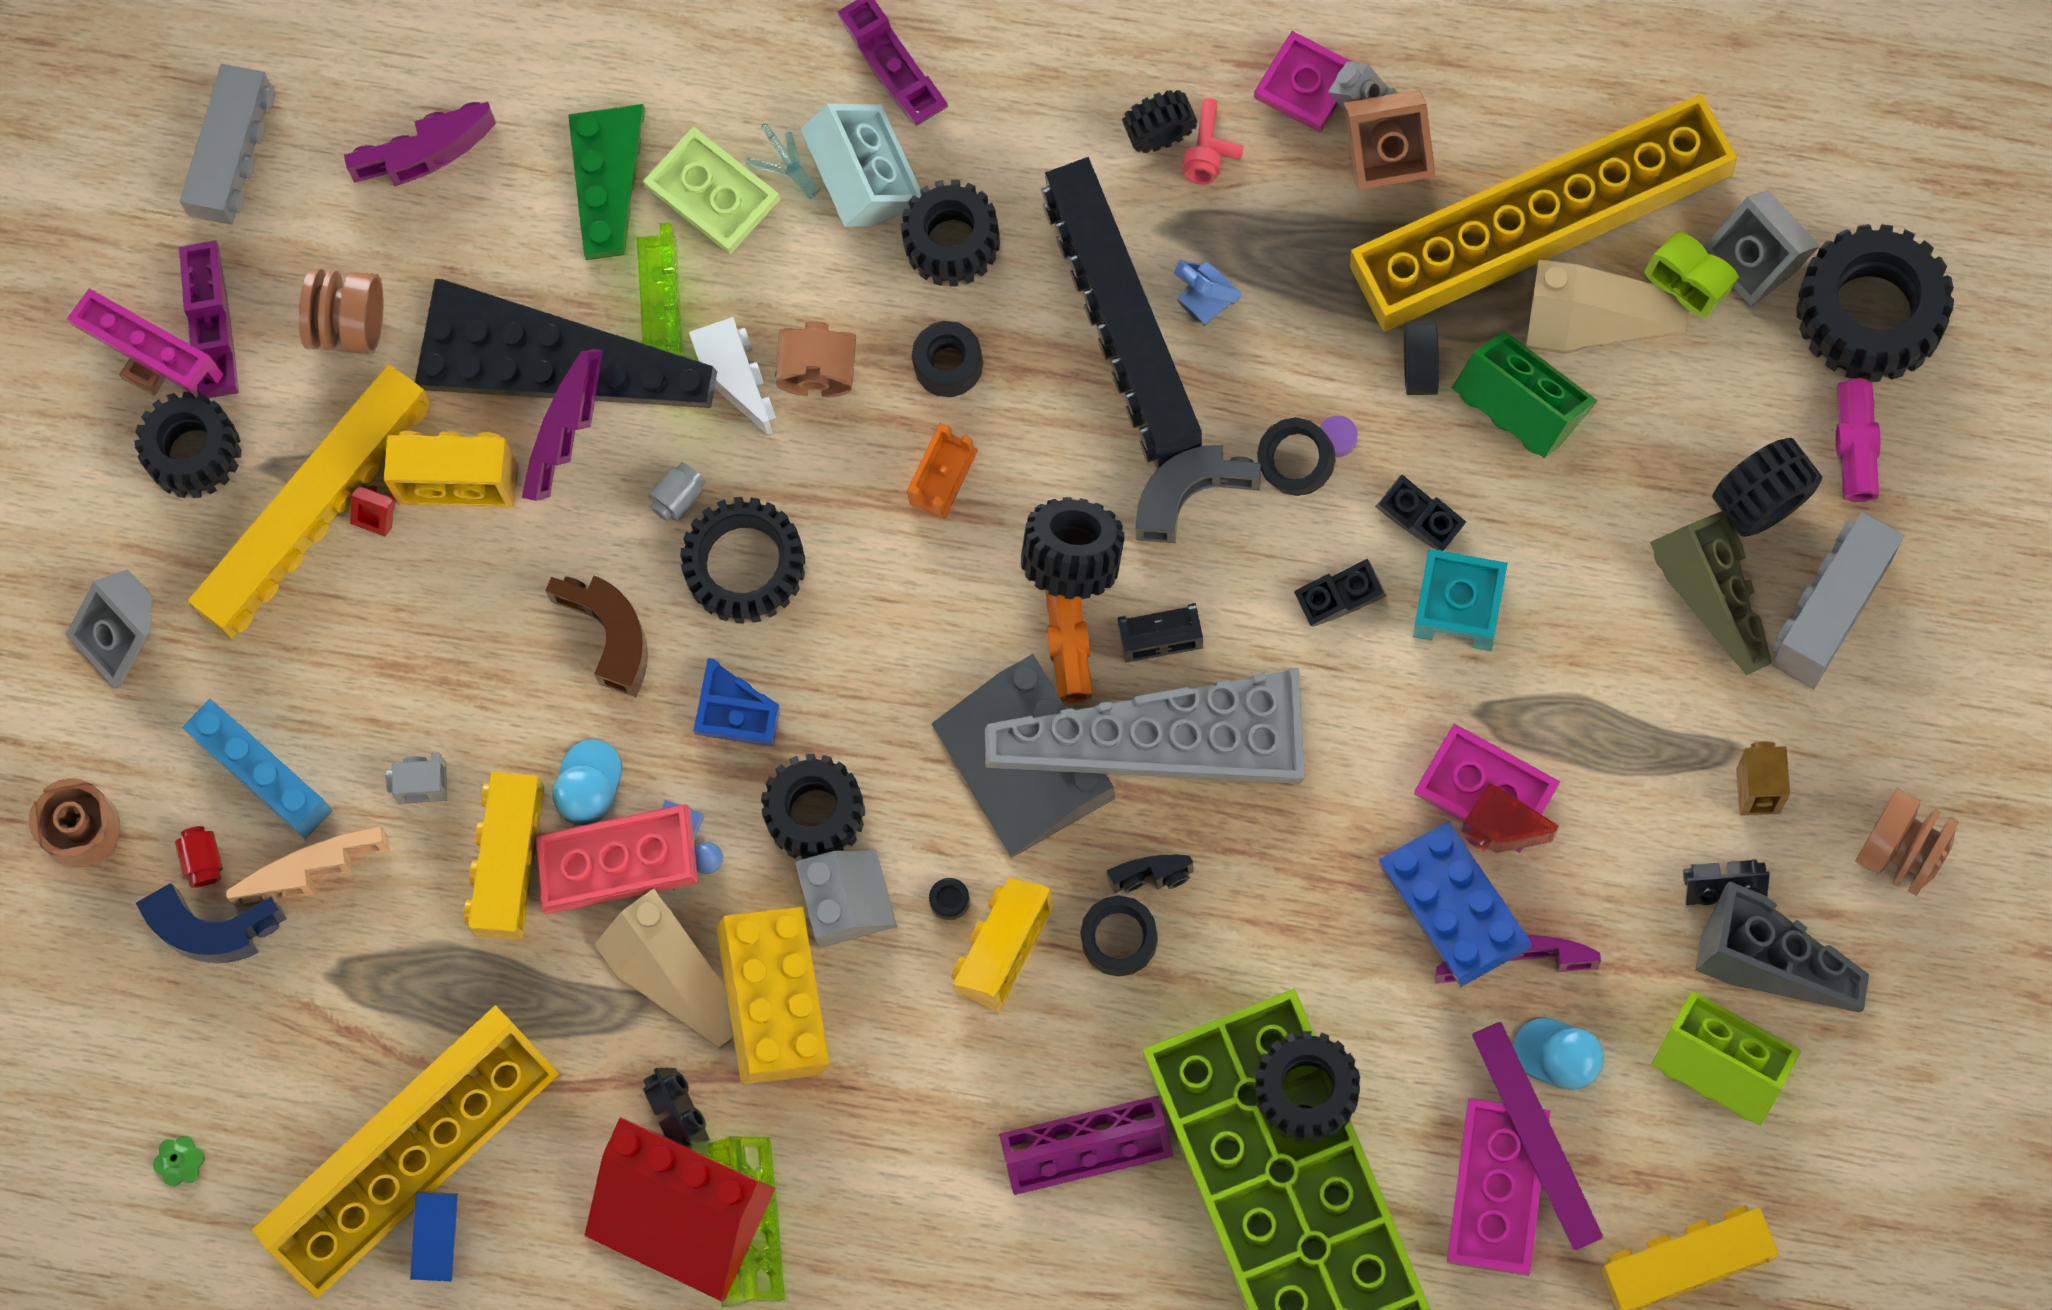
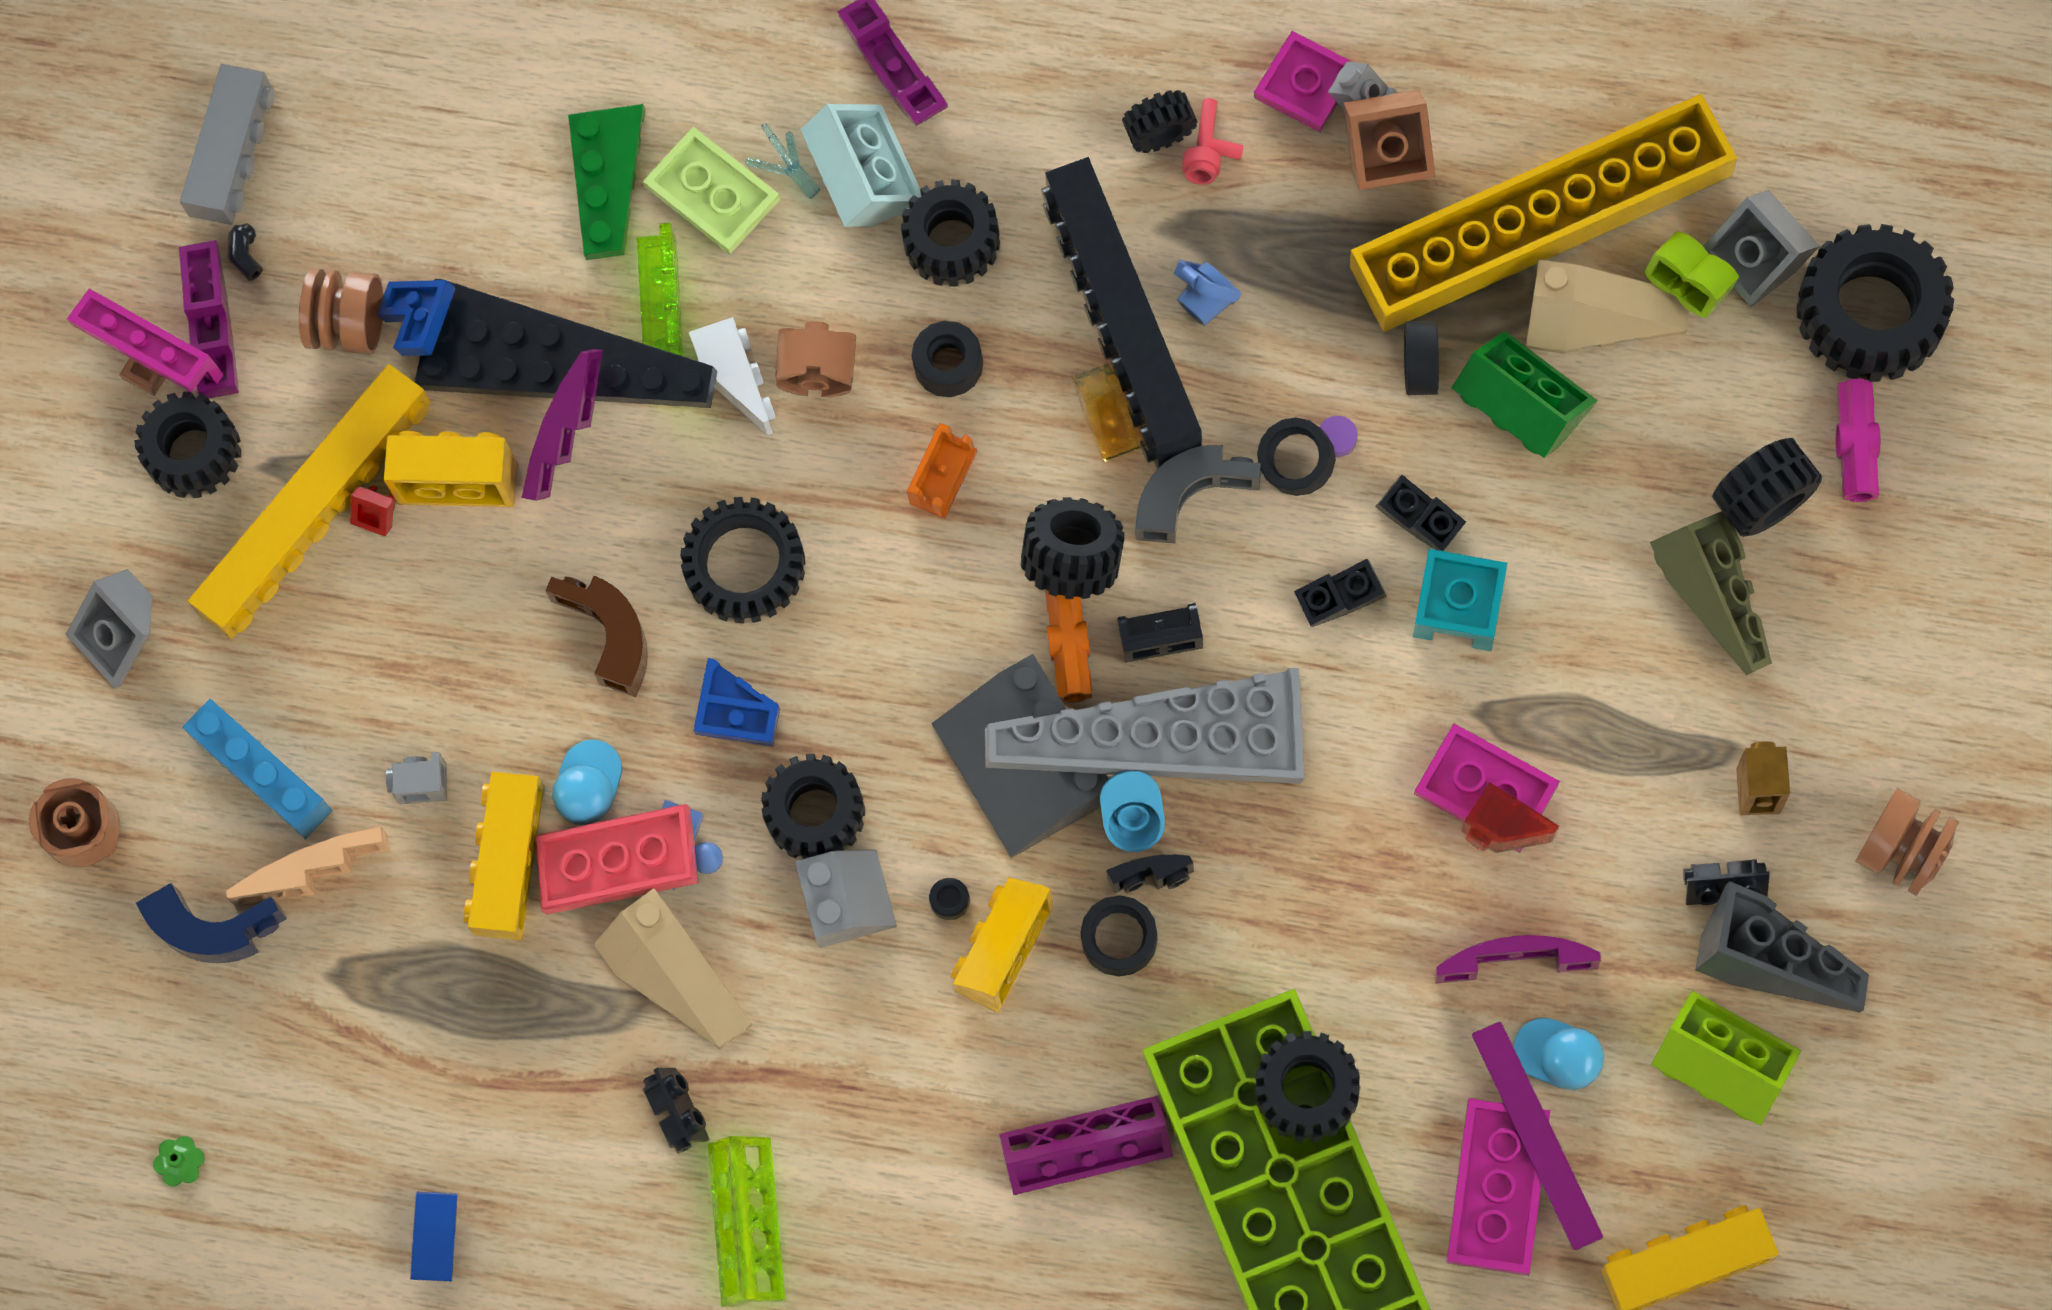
red brick [175,826,223,888] -> none
yellow slope [252,1005,559,1300] -> none
magenta slope [344,102,496,187] -> none
red slope [584,1117,776,1302] -> none
light grey brick [648,462,705,522] -> none
yellow brick [716,906,830,1085] -> none
blue plate [1379,821,1532,987] -> none
light grey brick [1771,511,1905,689] -> none
none -> black arm [227,223,263,281]
none -> blue plate [377,280,456,356]
none -> clear yellow slope [1072,363,1140,461]
none -> medium azure cap [1100,770,1165,852]

